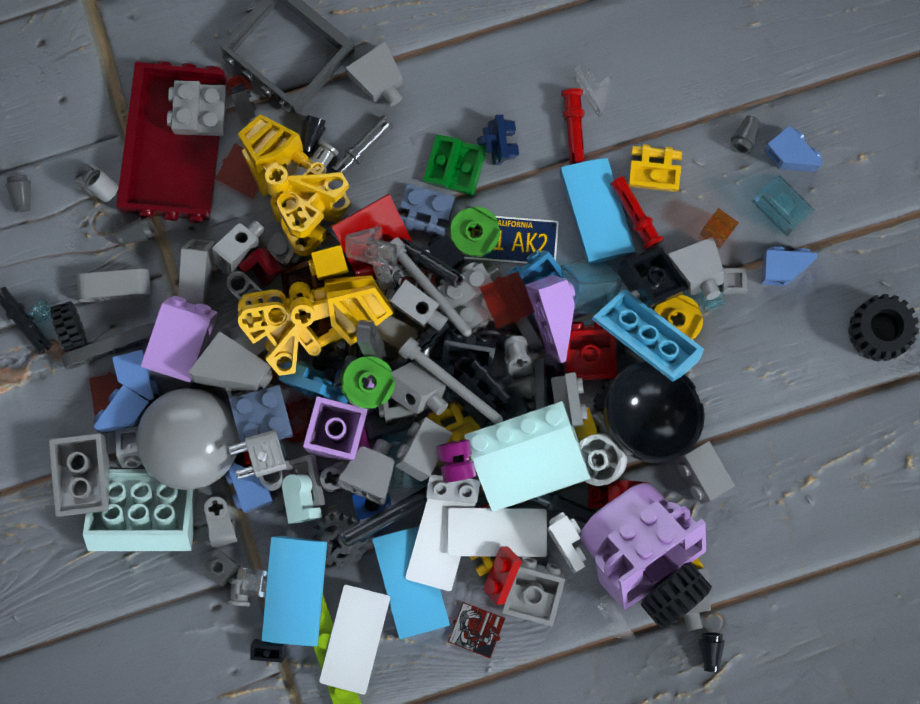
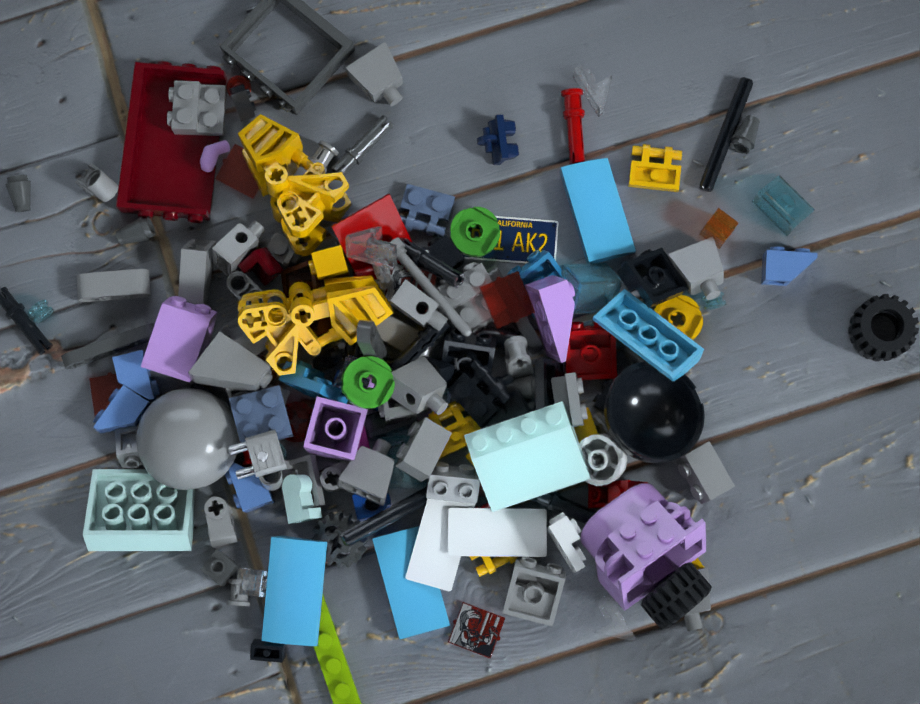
light grey slope [49,433,109,517] -> none
black tyre [50,301,87,351] -> none
black cone [301,115,326,154] -> none
white sticker [319,585,390,695] -> none
light grey piece [398,337,503,424] -> none
green slope [423,134,486,196] -> none
magenta wheel [436,439,476,483] -> none
red plate [483,546,522,605] -> none
red pin [610,176,664,250] -> none
black cone [699,632,725,672] -> none
light grey tile [721,268,748,295] -> none
medium blue slope [763,125,823,172] -> none
none -> lavender arm [200,140,230,172]
none -> black axle [699,77,753,192]

